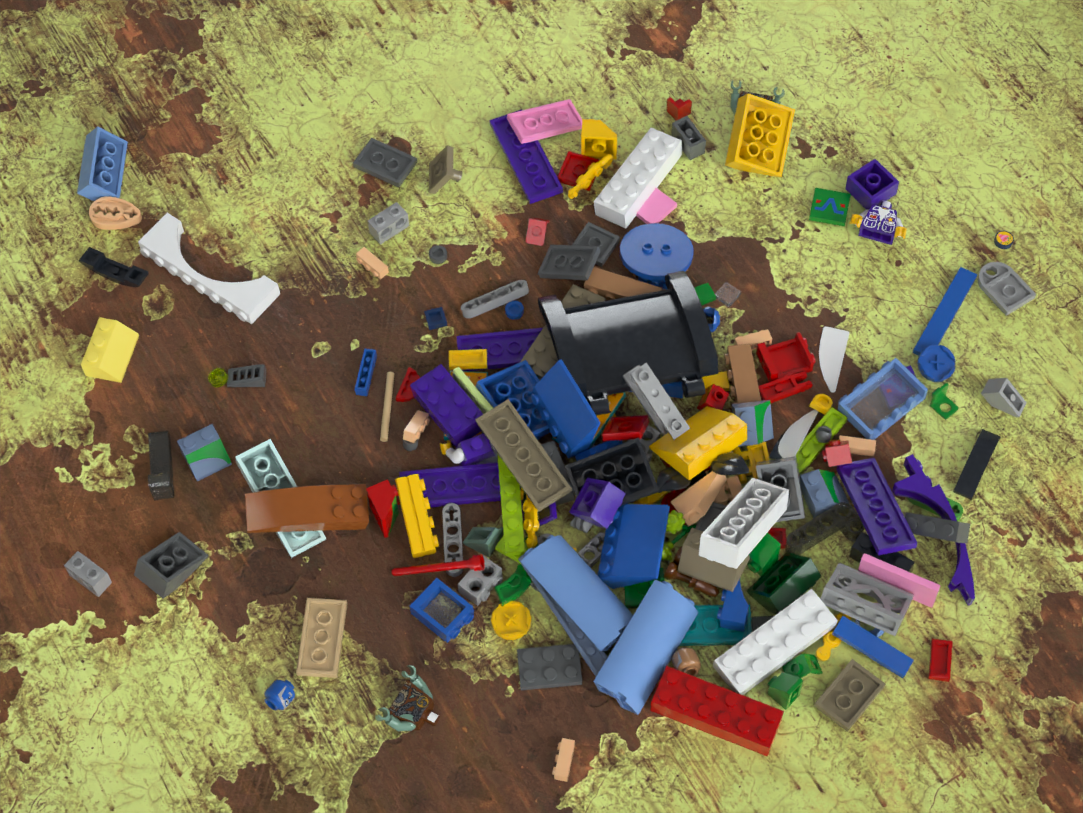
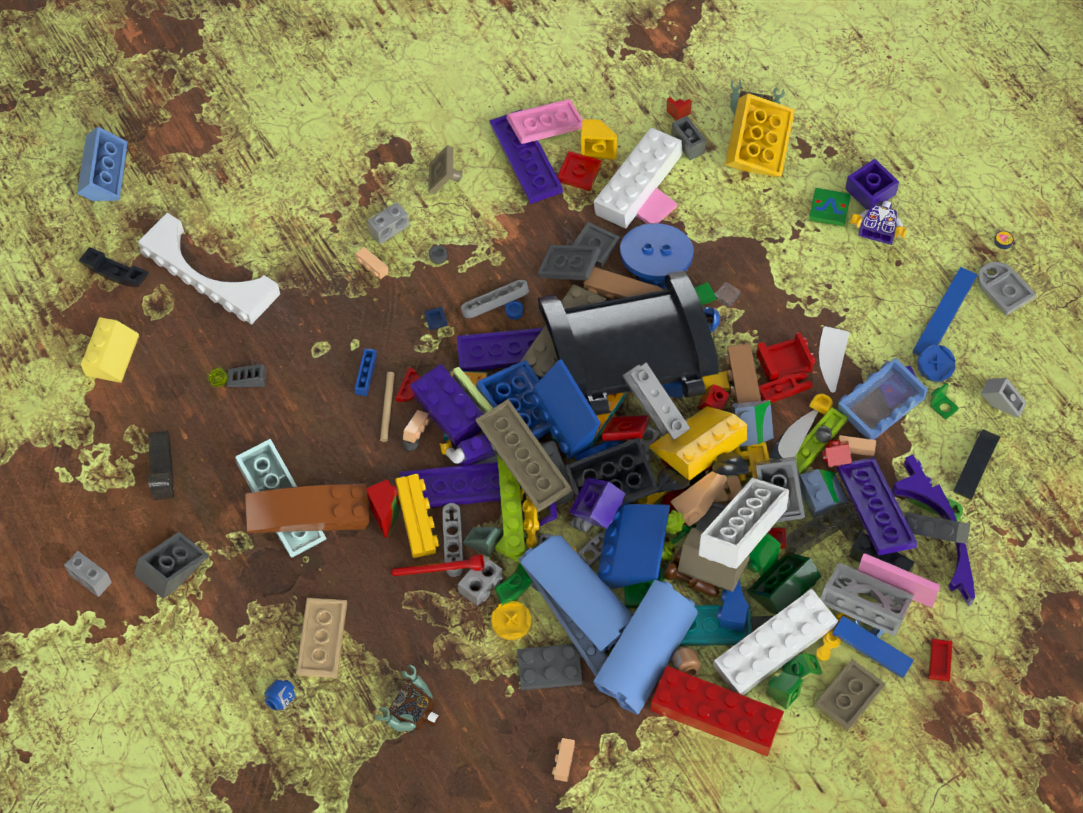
light nougat piece [89,196,142,230] -> none
sand blue slope [177,424,232,481] -> none
dark grey plate [353,138,417,188] -> none
blue window [410,578,474,643] -> none
yellow tile [449,349,487,370] -> none
bracket [526,217,550,246] -> none
yellow piece [568,154,613,199] -> none
light nougat piece [734,329,772,350] -> none

